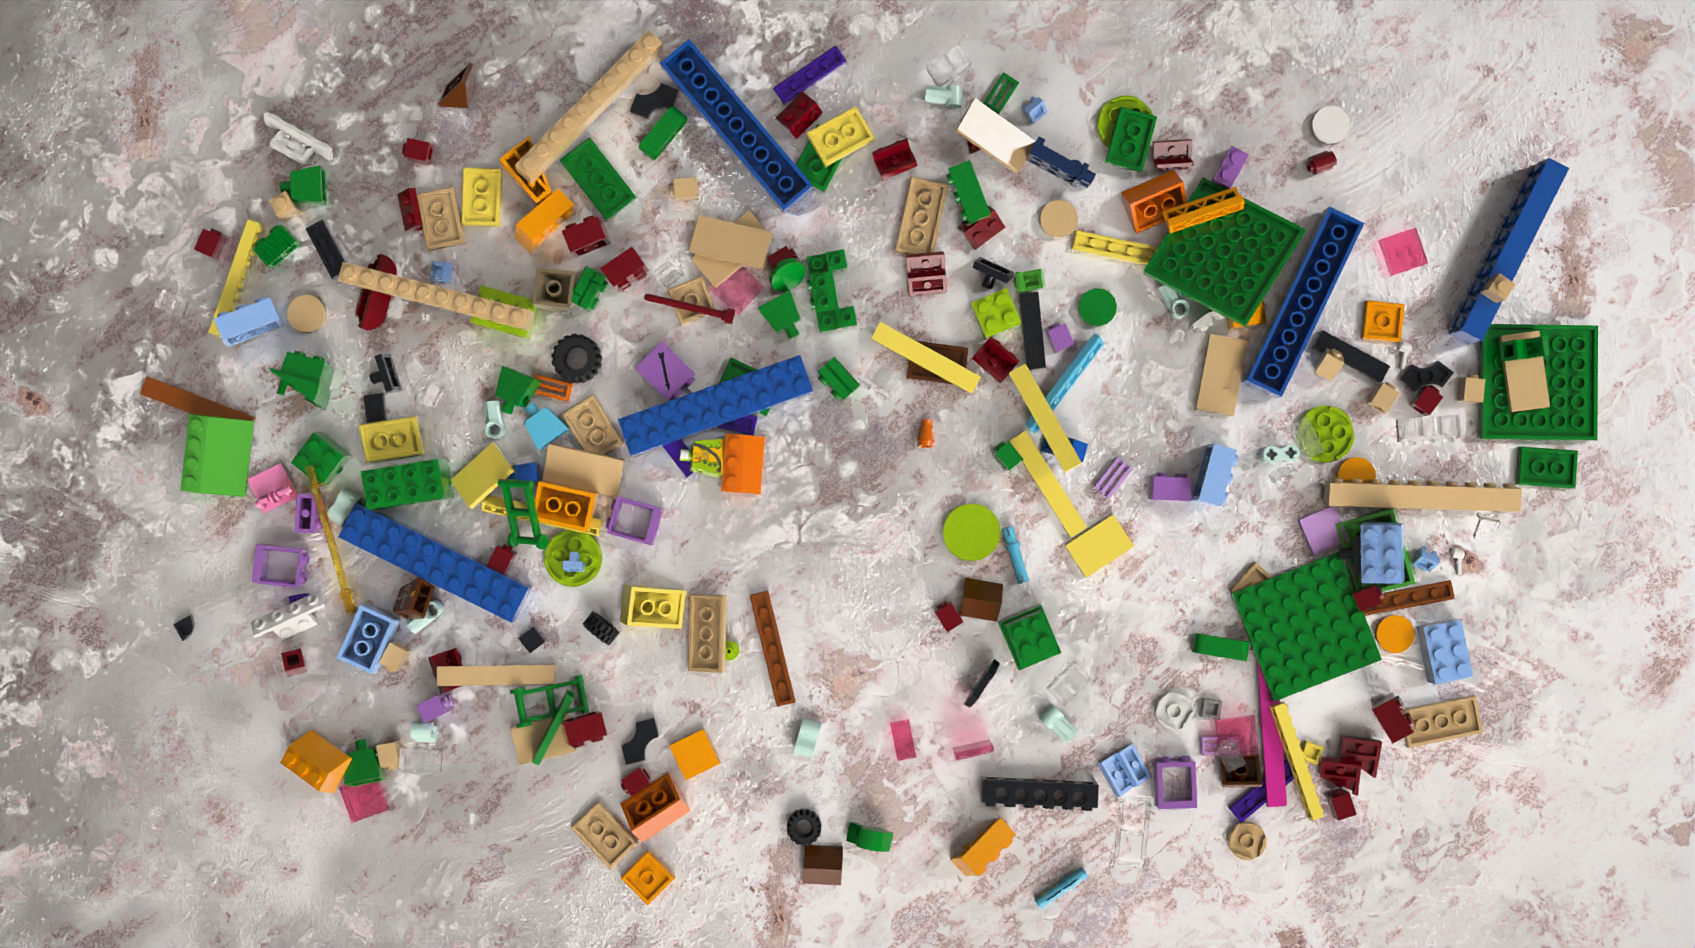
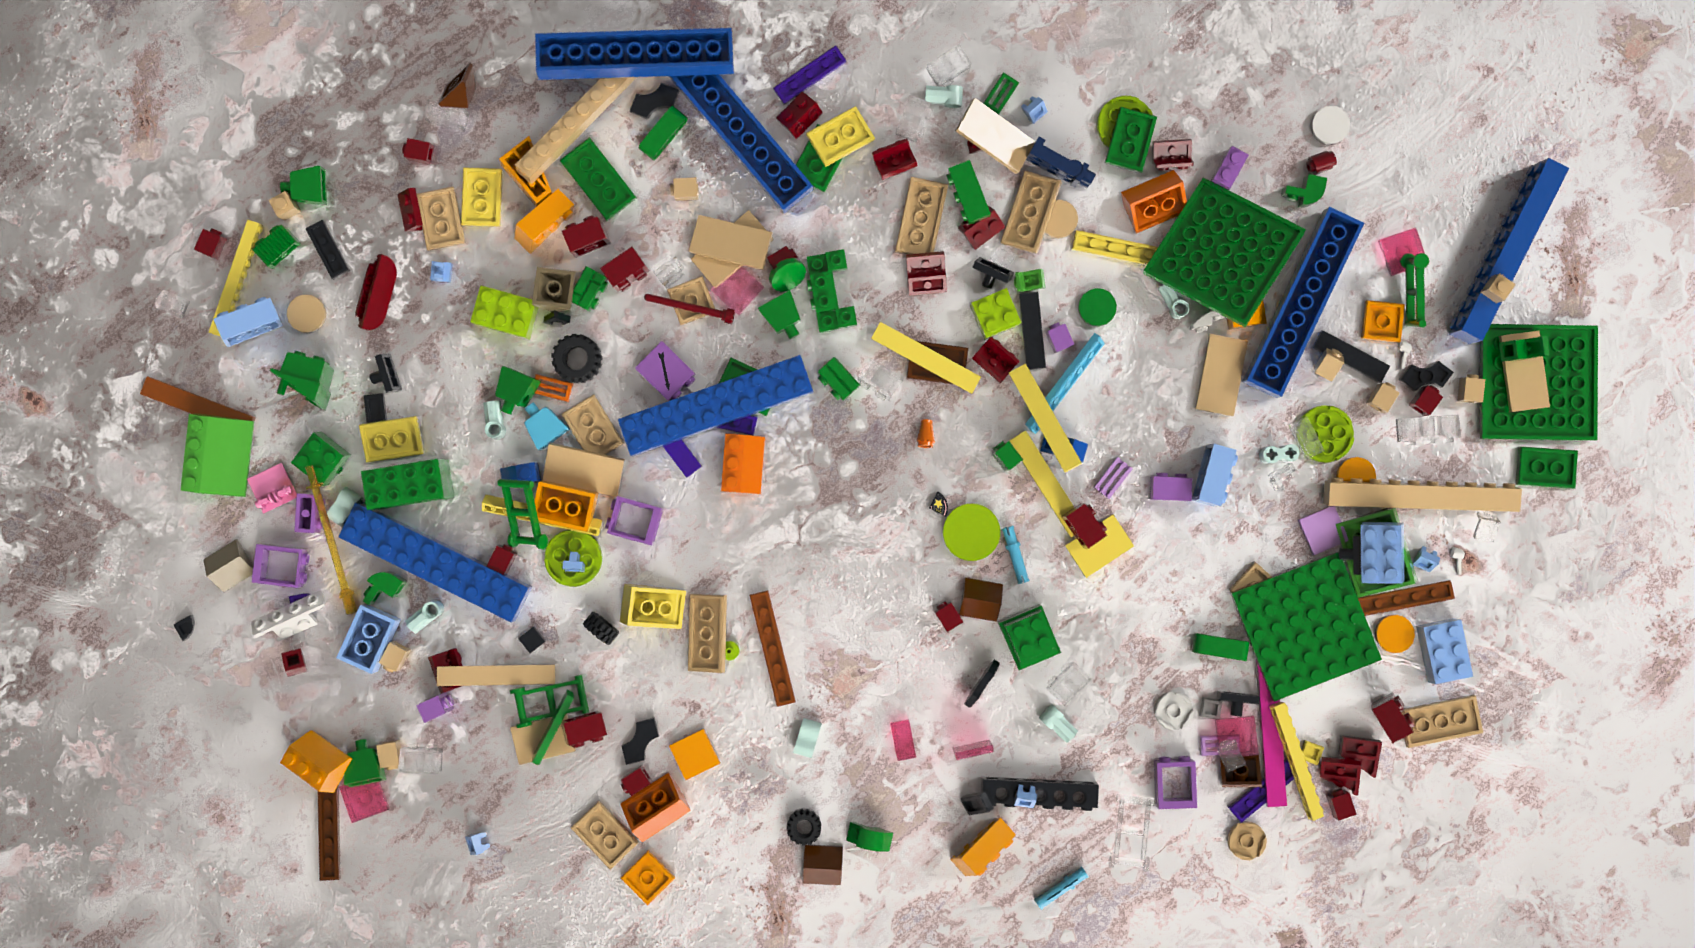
white bracket [264,111,333,165] -> none
tan brick [338,262,534,331] -> none
reddish brown torso [392,577,435,620] -> none
light aqua axle [411,722,438,743] -> none
light yellow tile [451,442,514,509] -> none
torso [679,439,725,478] -> none
light blue slope [1097,743,1151,797] -> none
light orange fence [1162,187,1244,234] -> none
dark red brick [1352,583,1385,612] -> none
none -> dark tan slope [204,539,253,592]
none -> reddish brown tile [318,784,341,881]
none -> green brick [363,572,407,605]
none -> light blue tile [465,832,490,855]
none -> blue brick [535,28,734,80]
none -> black tile [543,310,571,325]
none -> black tile [929,491,948,517]
none -> black tile [960,792,994,815]
none -> tan tile [1000,171,1062,254]
none -> light blue tile [1014,784,1037,808]
none -> dark red brick [1061,503,1108,549]
none -> black tile [1217,691,1260,717]
none -> green brick [1281,174,1327,208]
none -> green piece [1400,253,1429,328]

